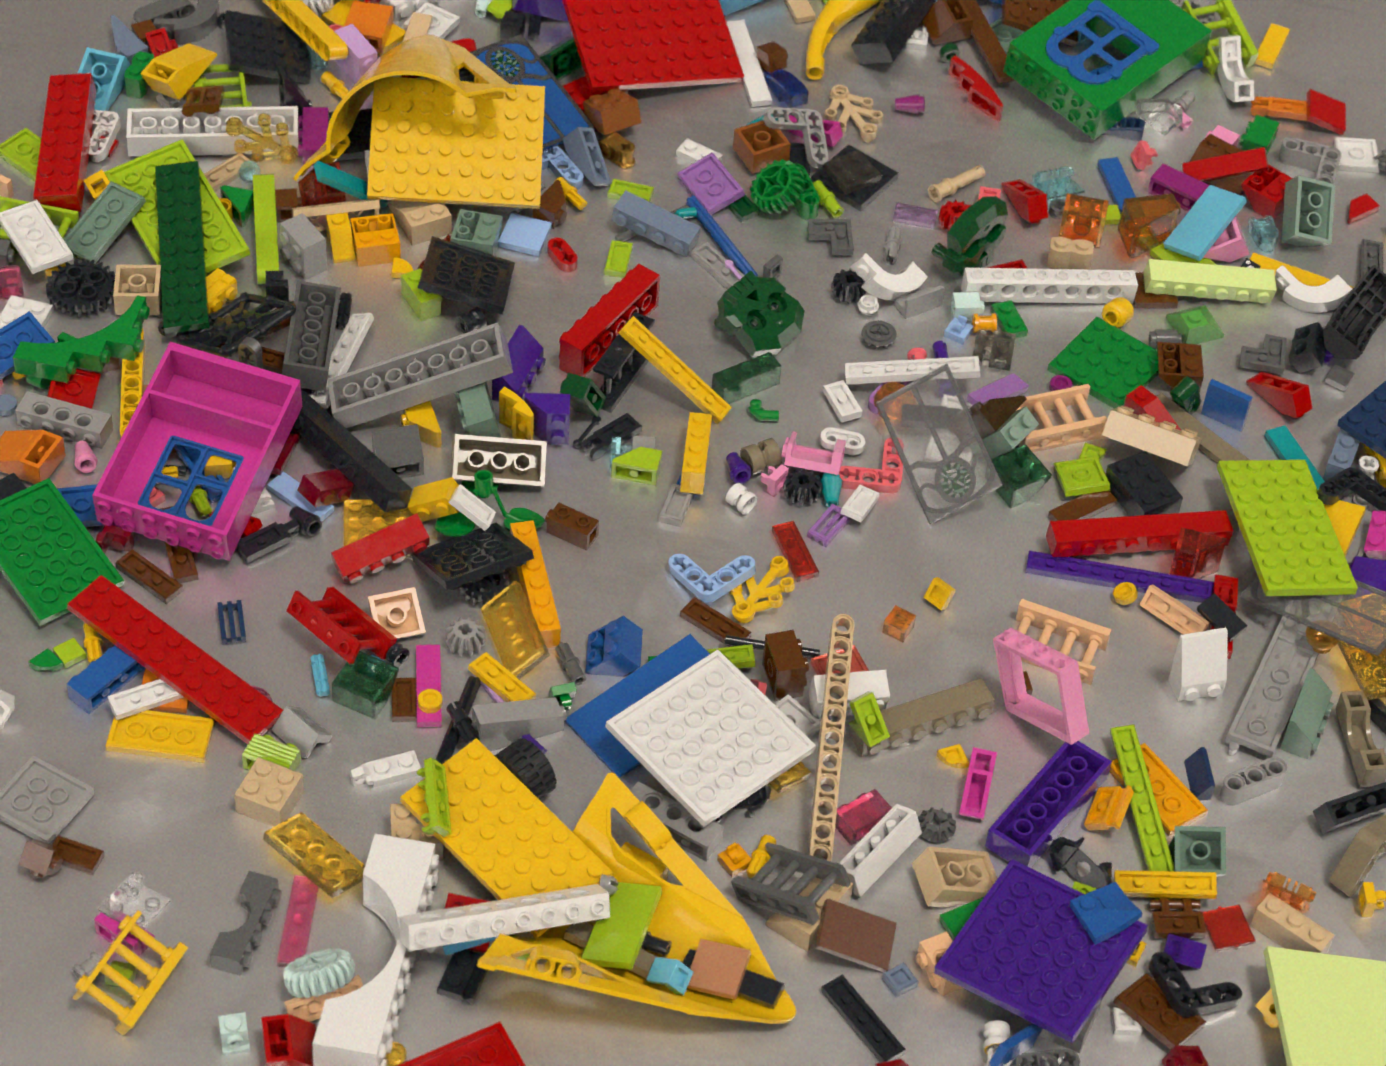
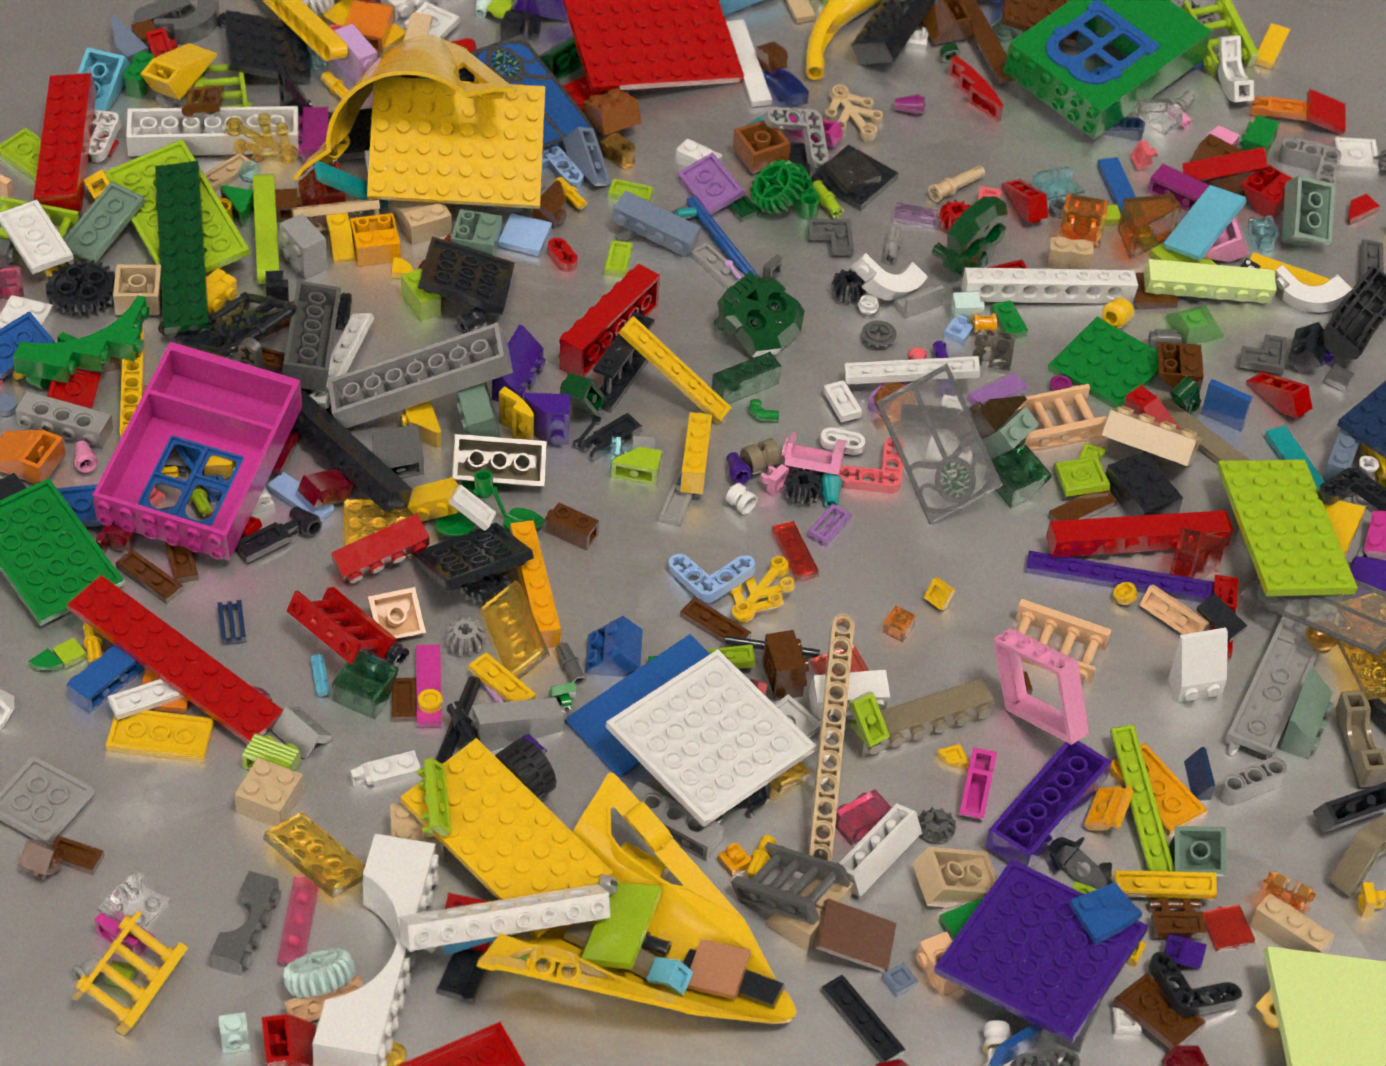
white tile [840,485,880,522] -> none

